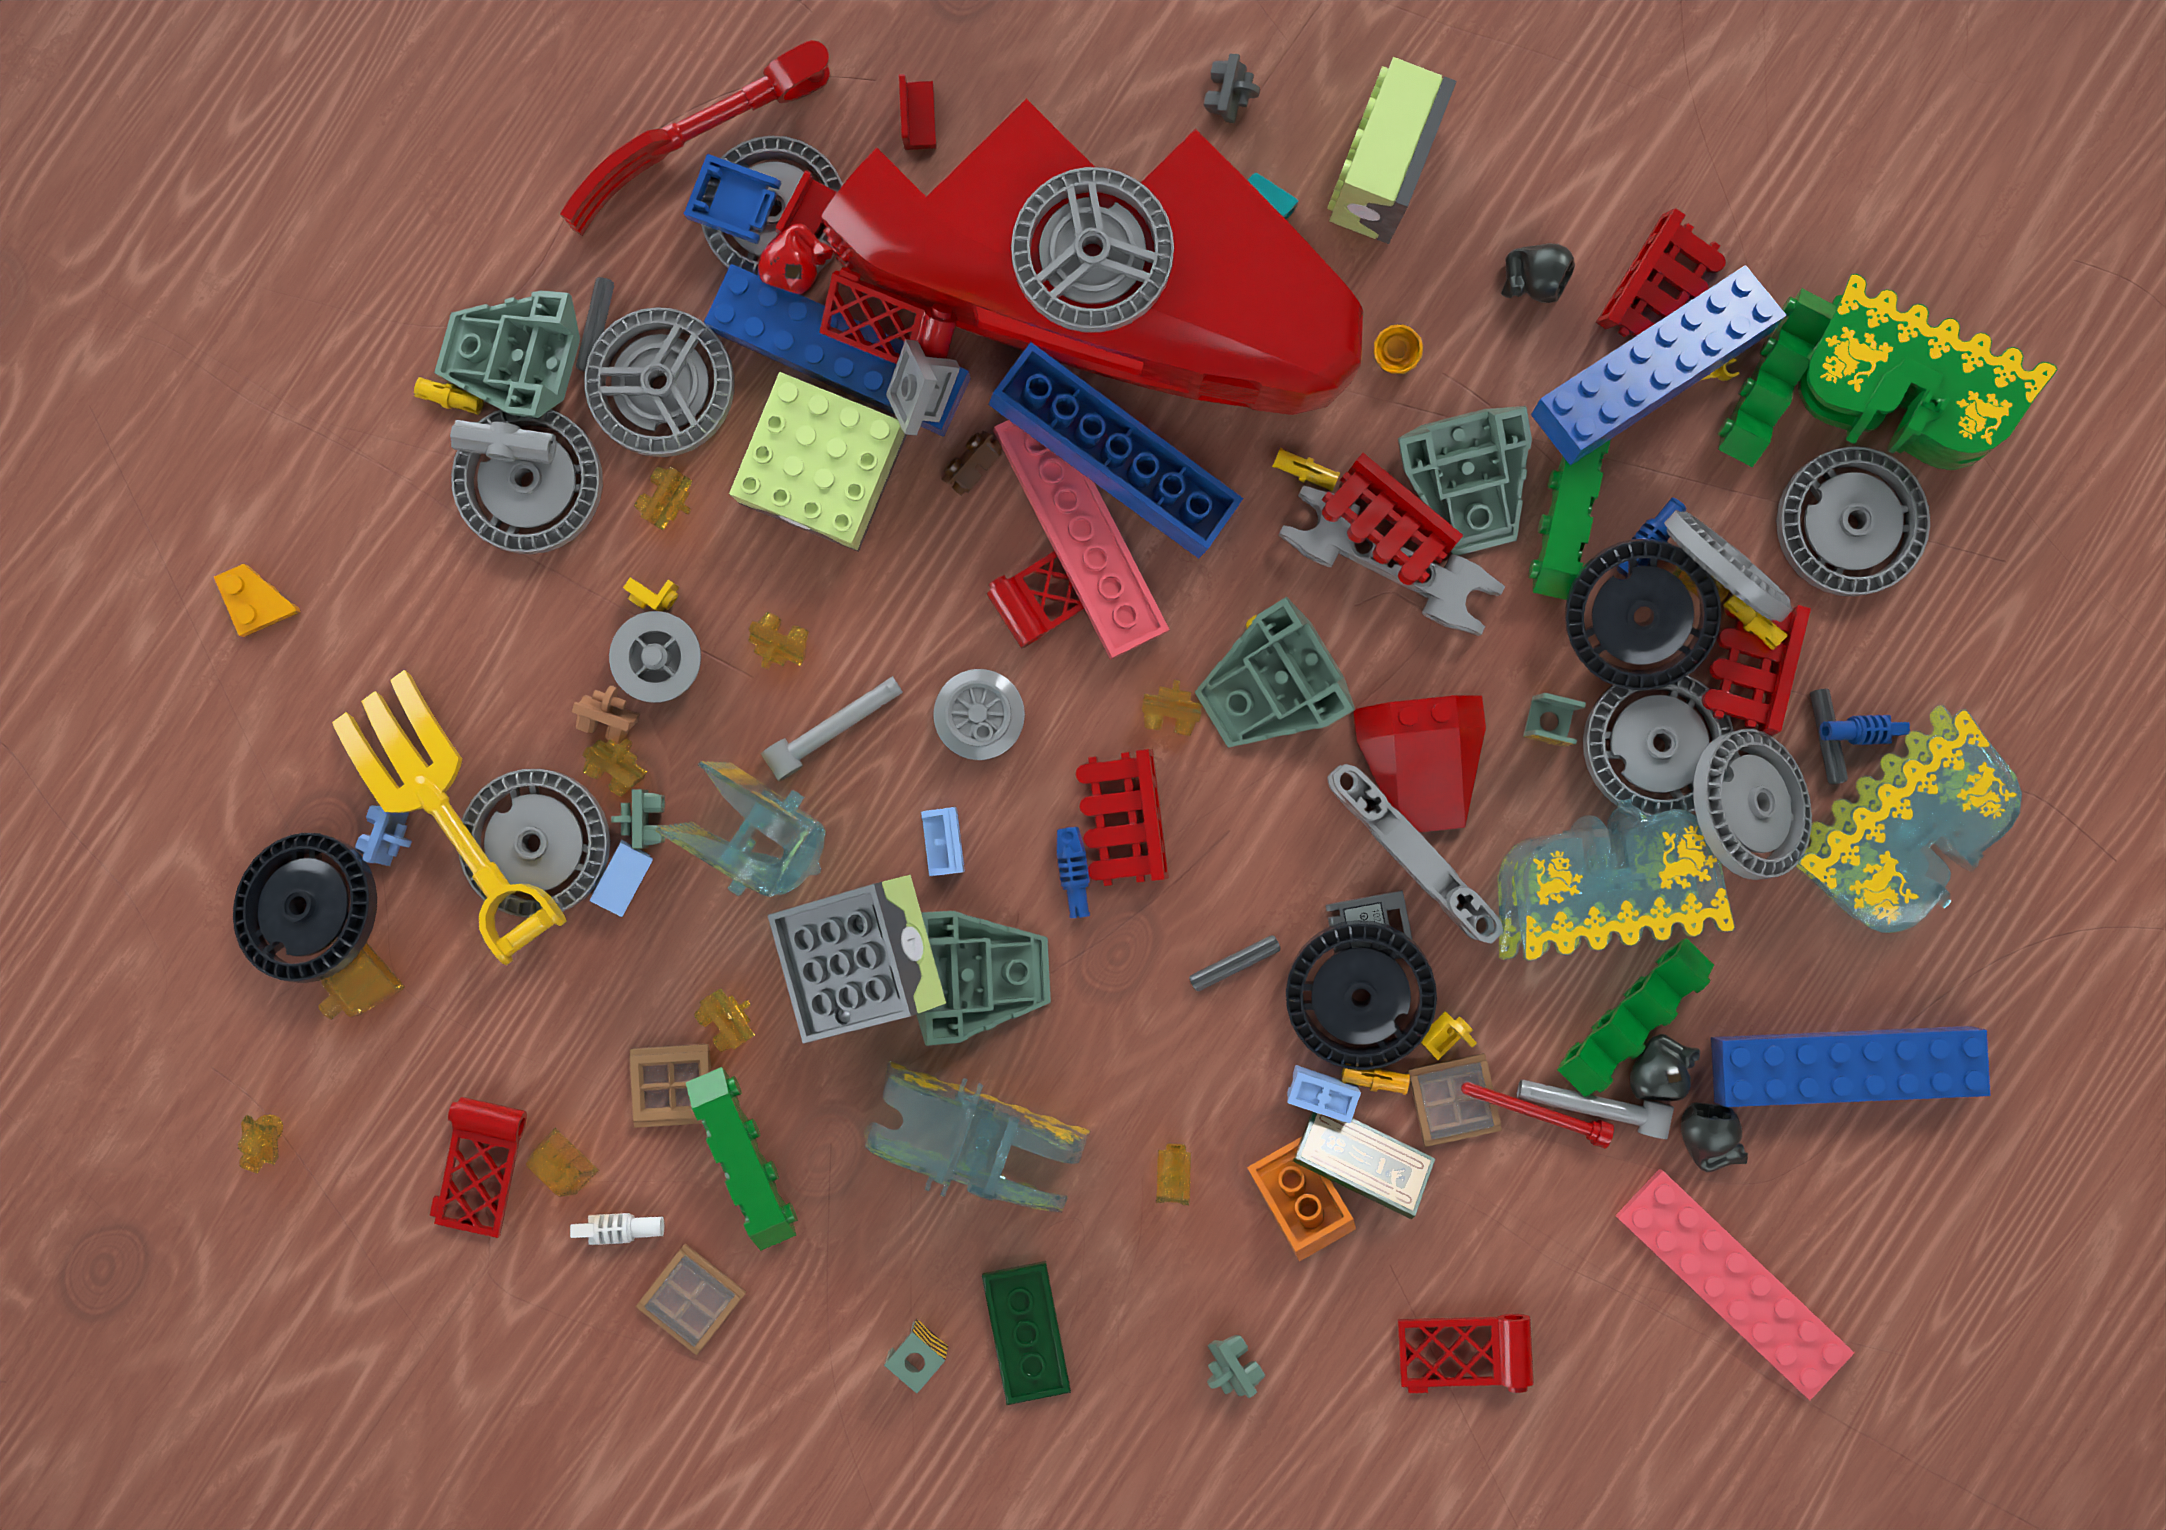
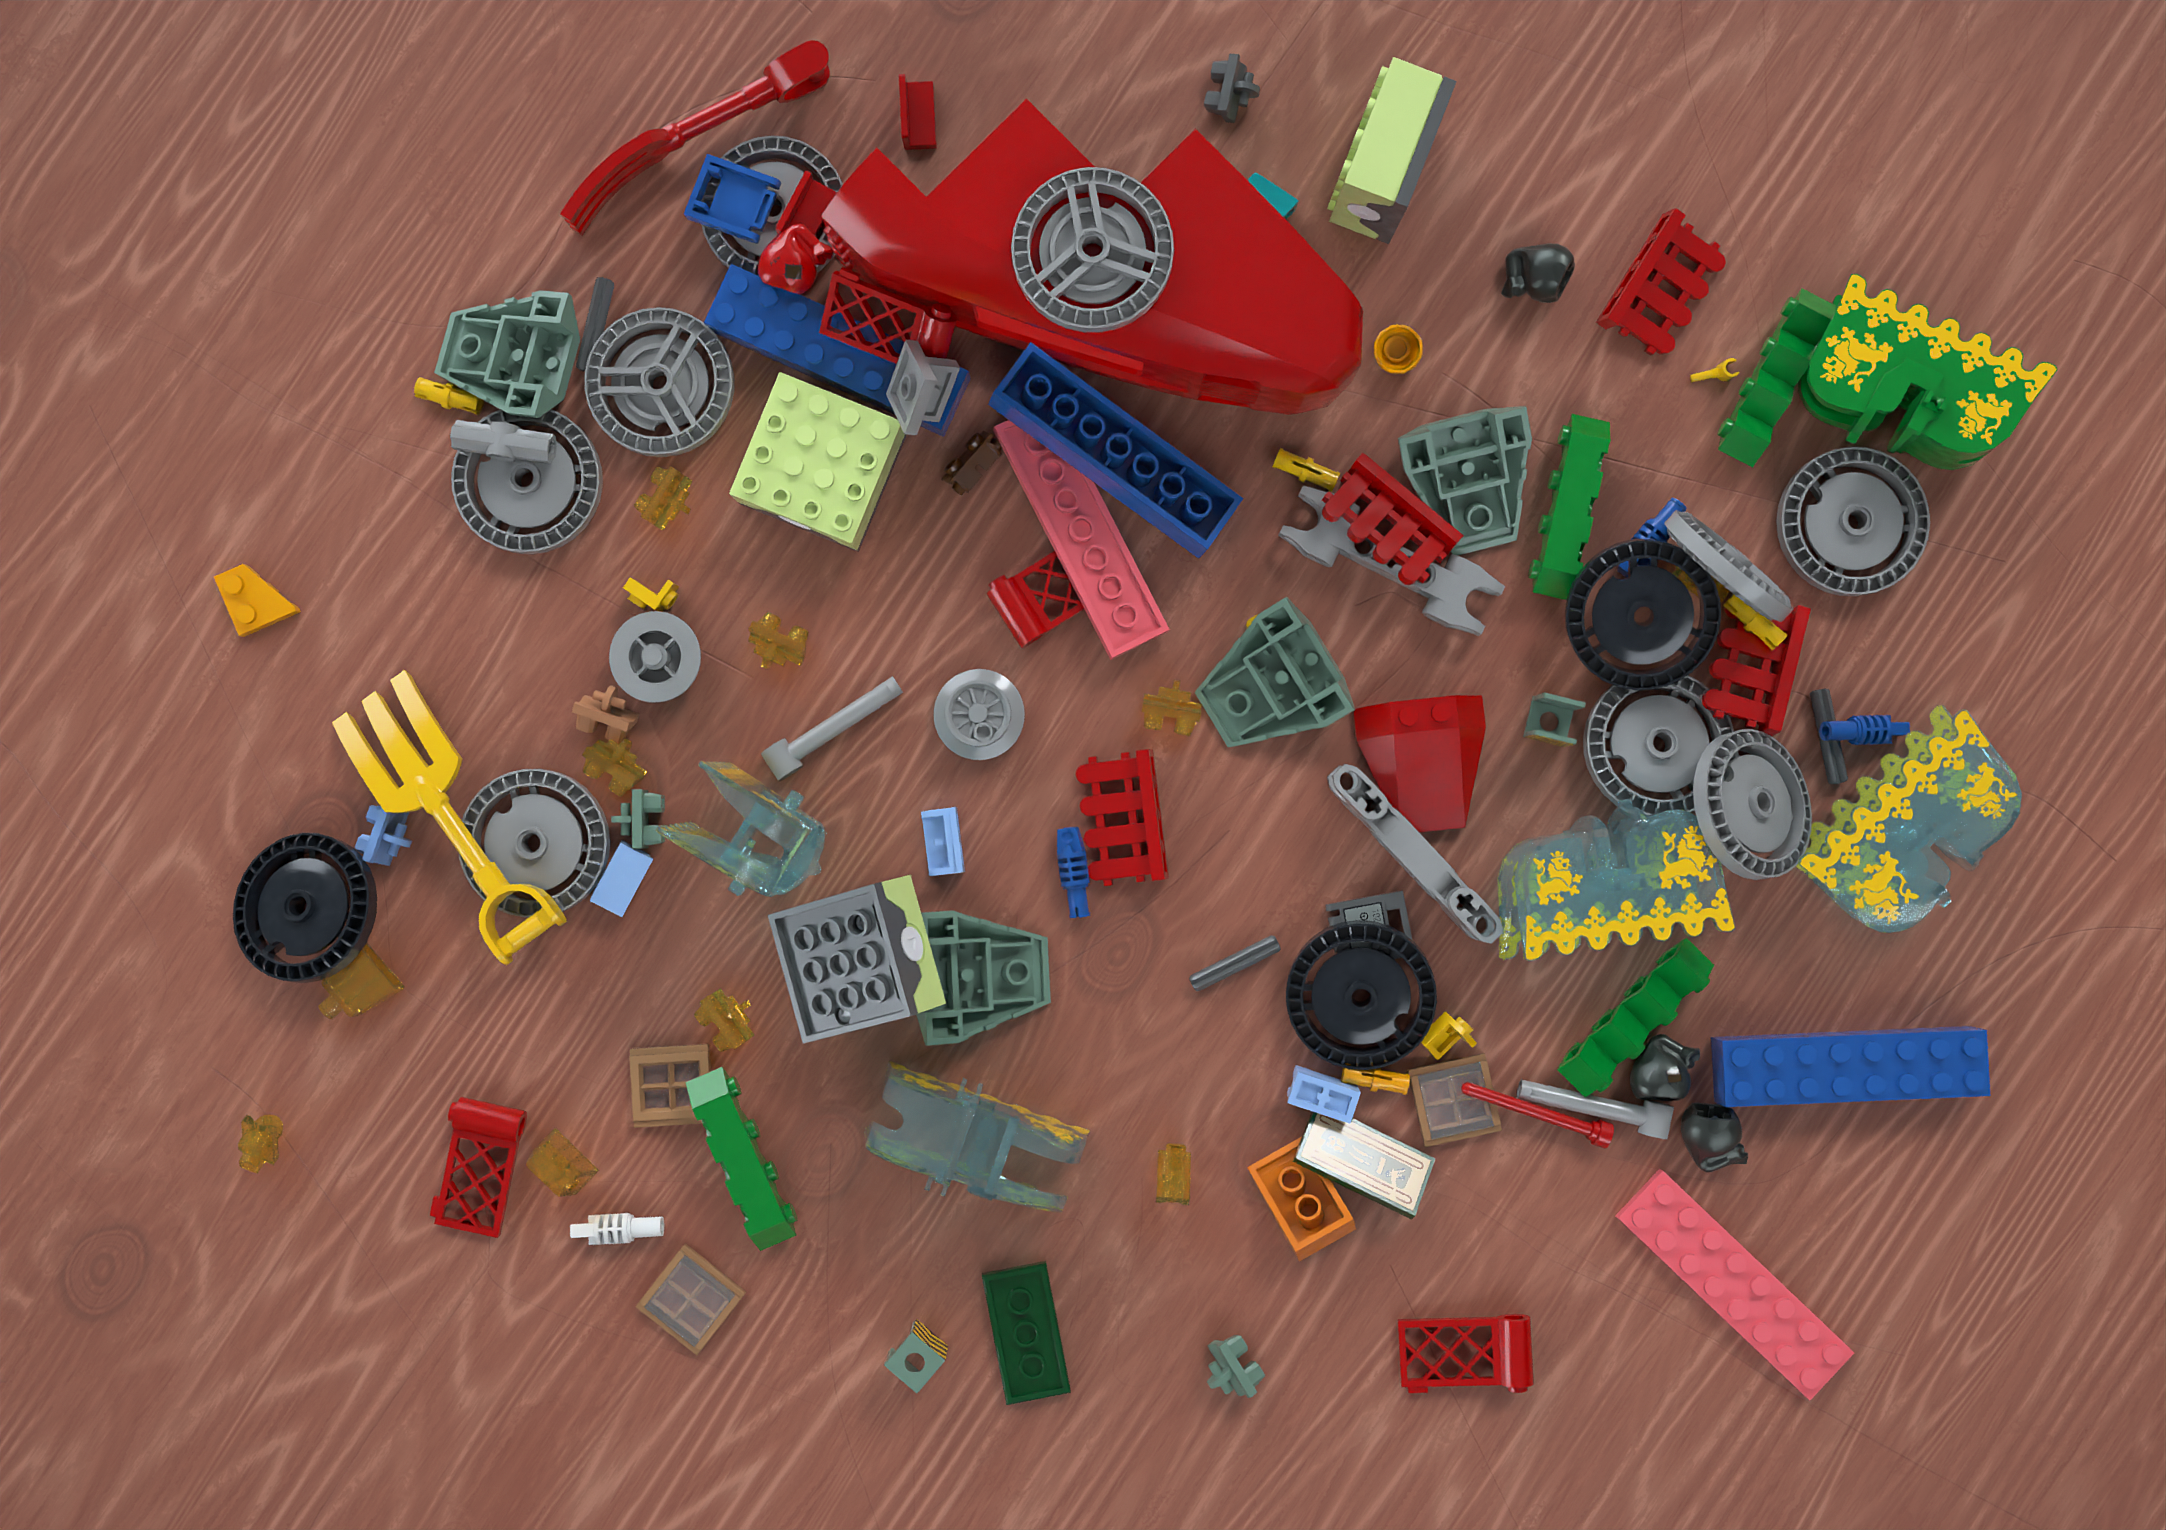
brick [1531,265,1786,466] -> none

